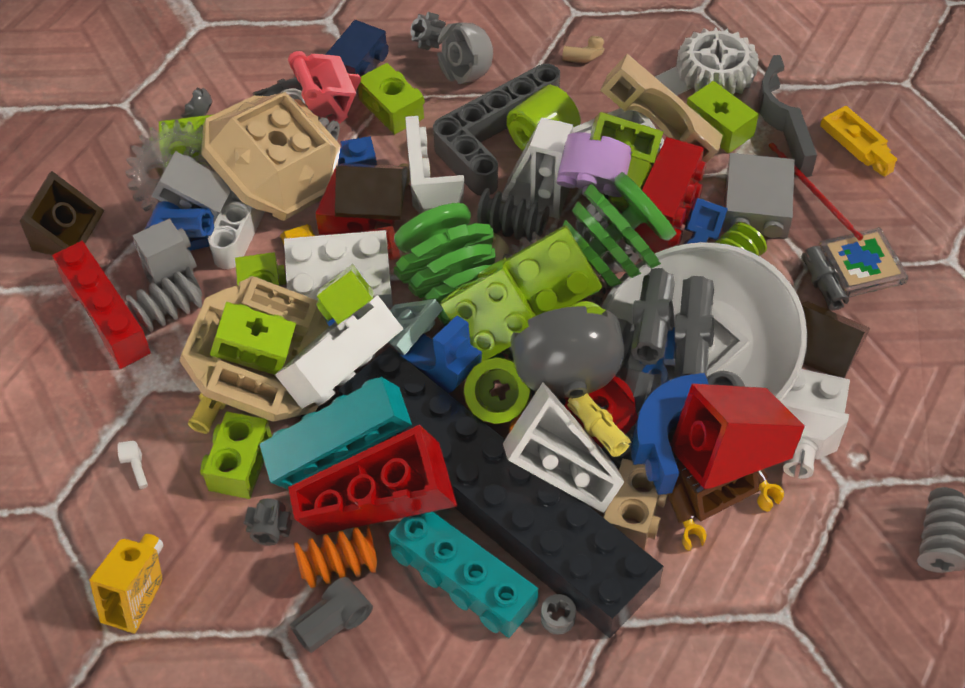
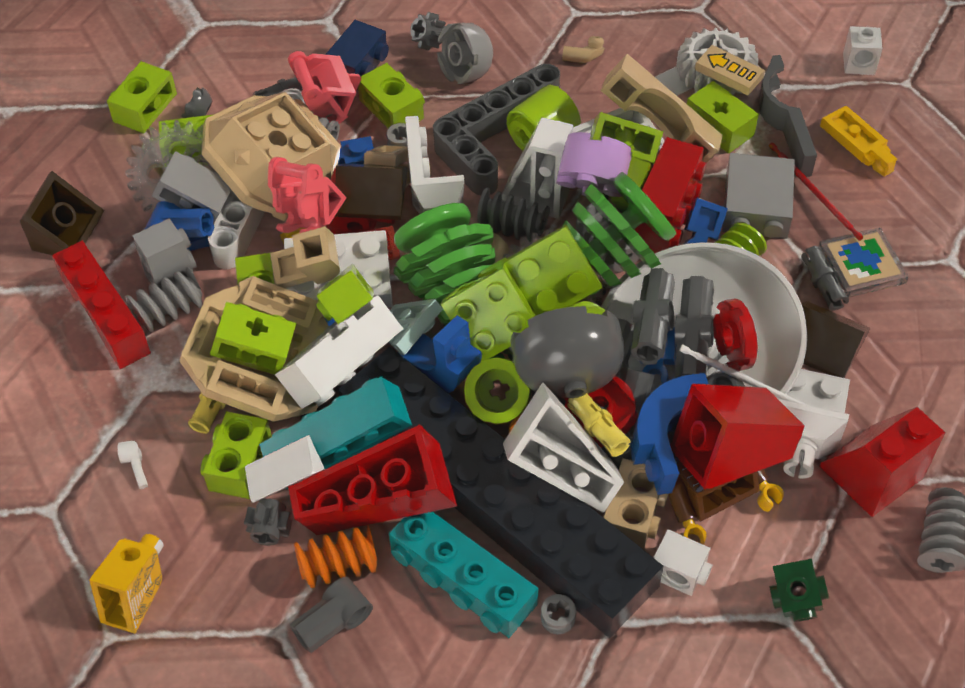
none -> lime brick [107,61,177,133]
none -> white slope [245,435,325,503]
none -> coral piece [268,157,347,233]
none -> tan brick [270,226,340,288]
none -> tan tile [364,145,409,166]
none -> light grey bush [387,123,407,147]
none -> white brick [654,530,713,596]
none -> white piece [679,344,807,405]
none -> tan tile [695,45,765,96]
none -> red tile [713,298,758,371]
none -> dark green brick [769,558,829,622]
none -> red slope [819,407,946,517]
none -> white brick [843,26,883,75]

